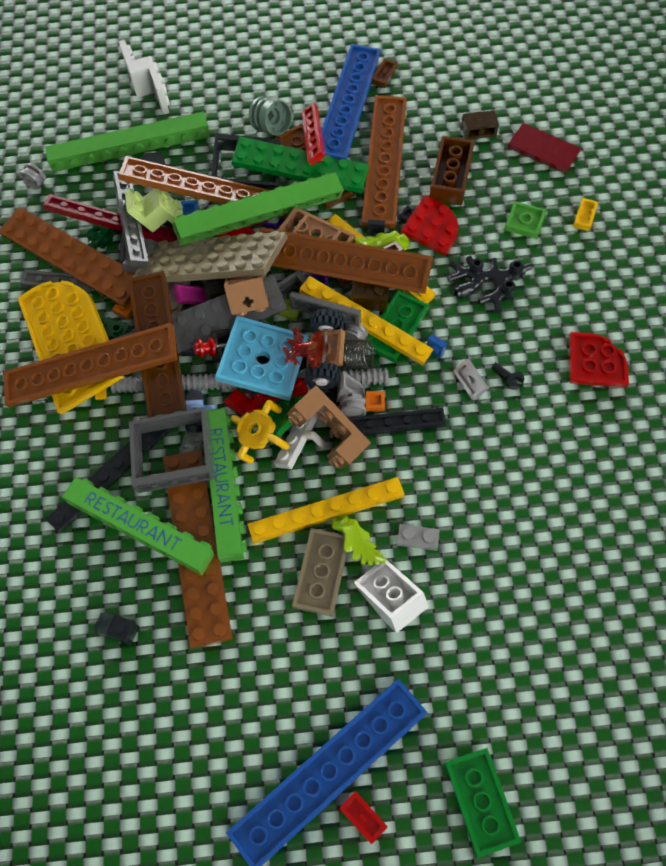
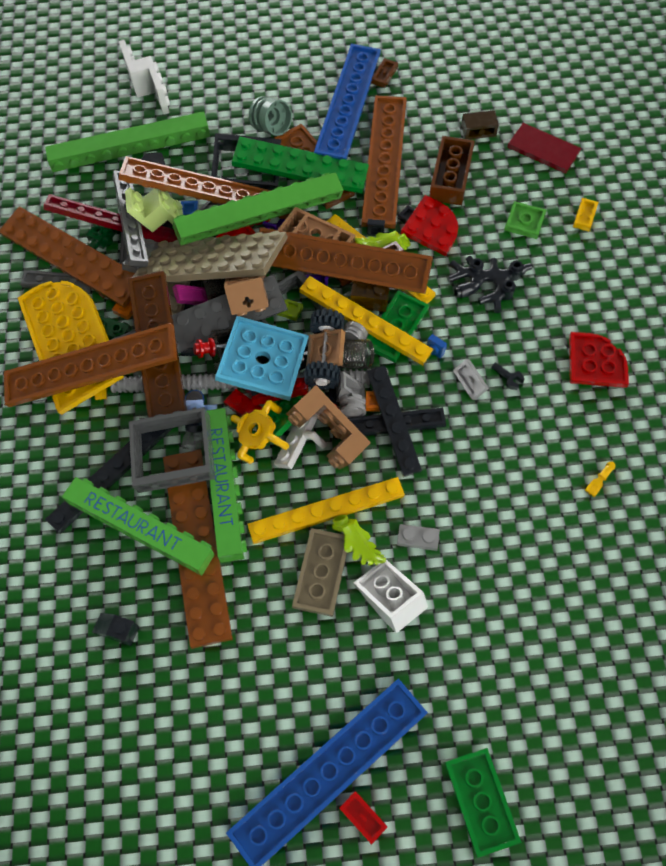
light grey wheel [18,163,46,190] -> none
clear red piece [282,327,326,367] -> none
dark grey tile [289,292,361,327] -> none
red plate [302,103,325,166] -> none
none -> black plate [367,365,422,478]
none -> yellow piece [585,461,615,497]

